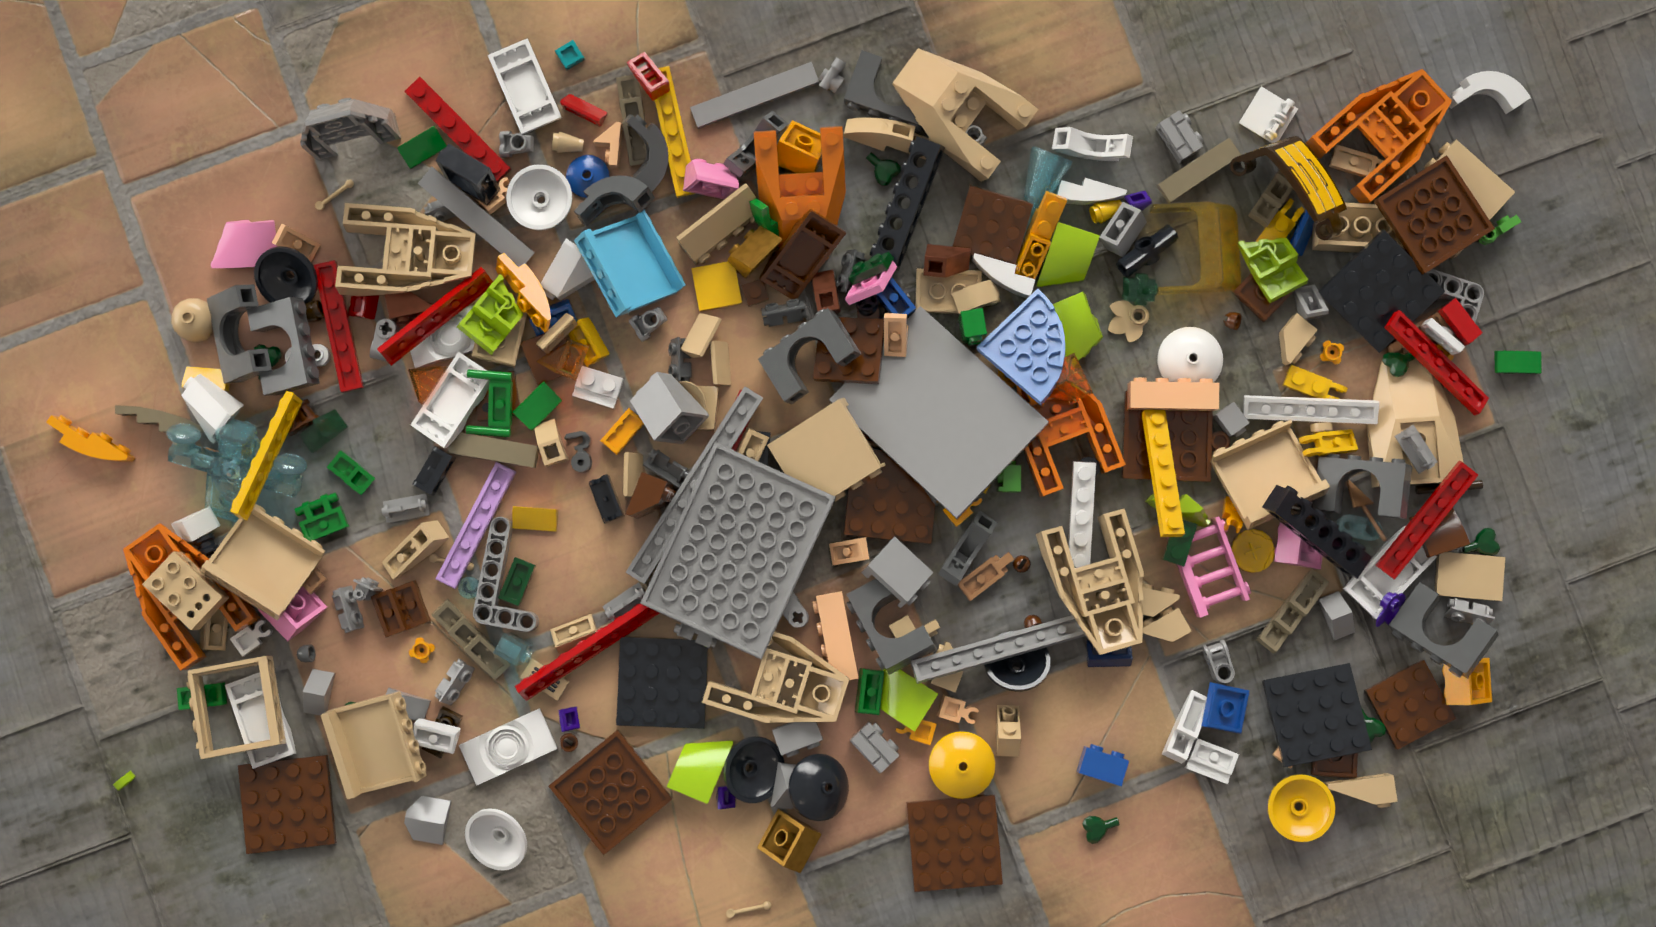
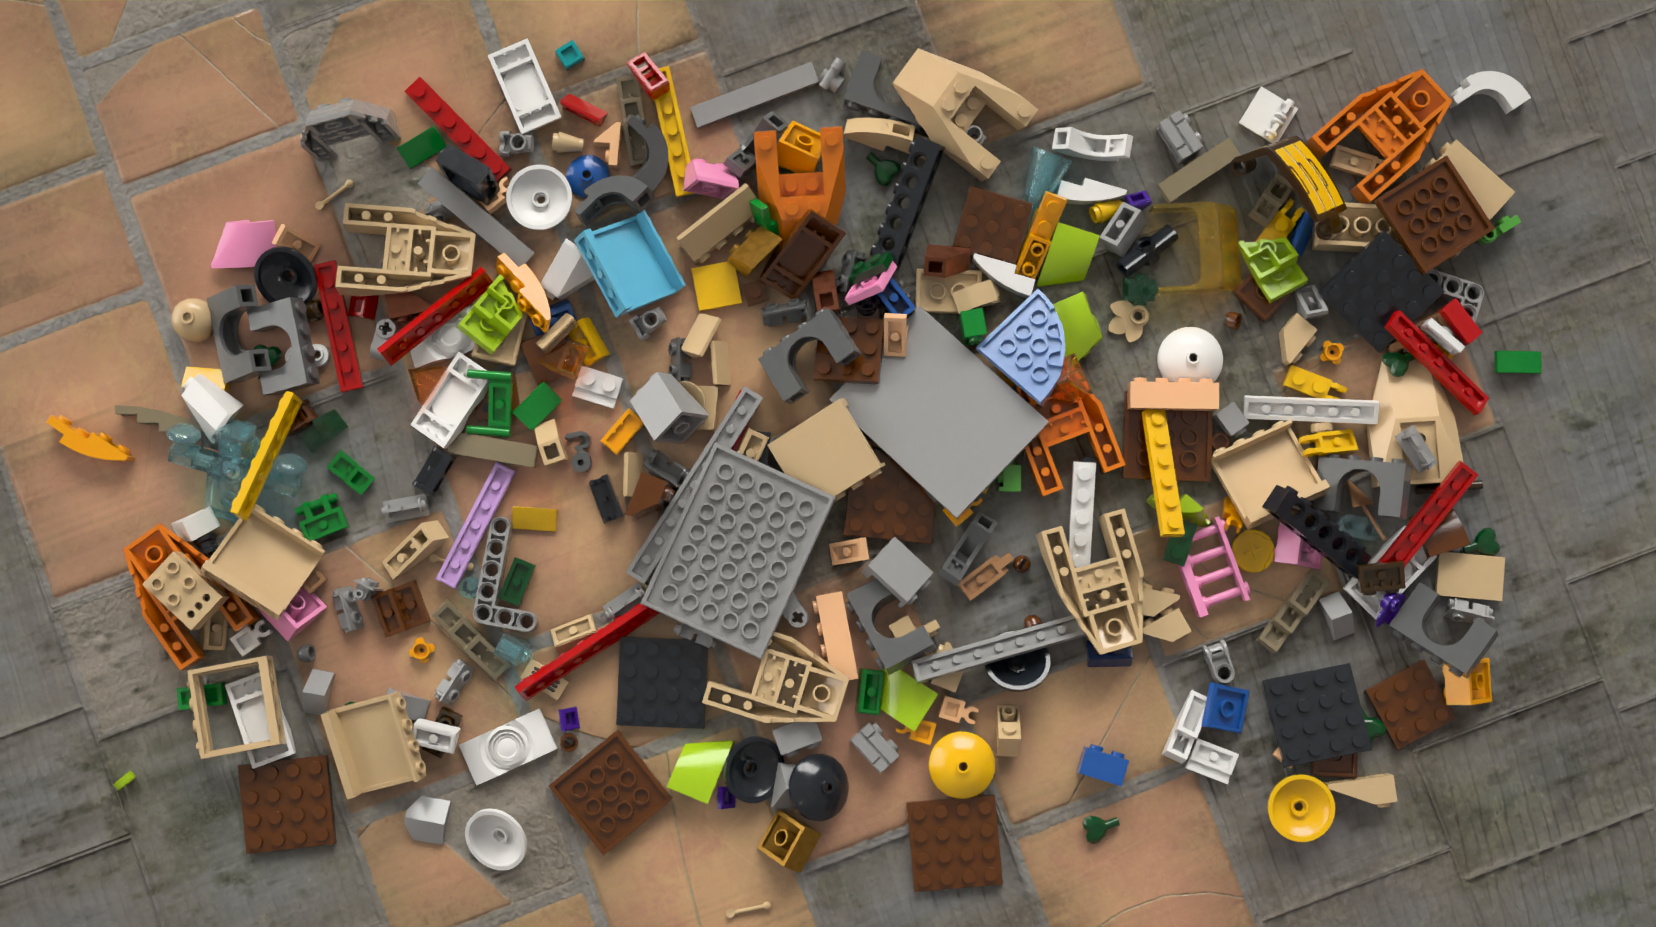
none -> dark brown bracket [1356,560,1406,595]

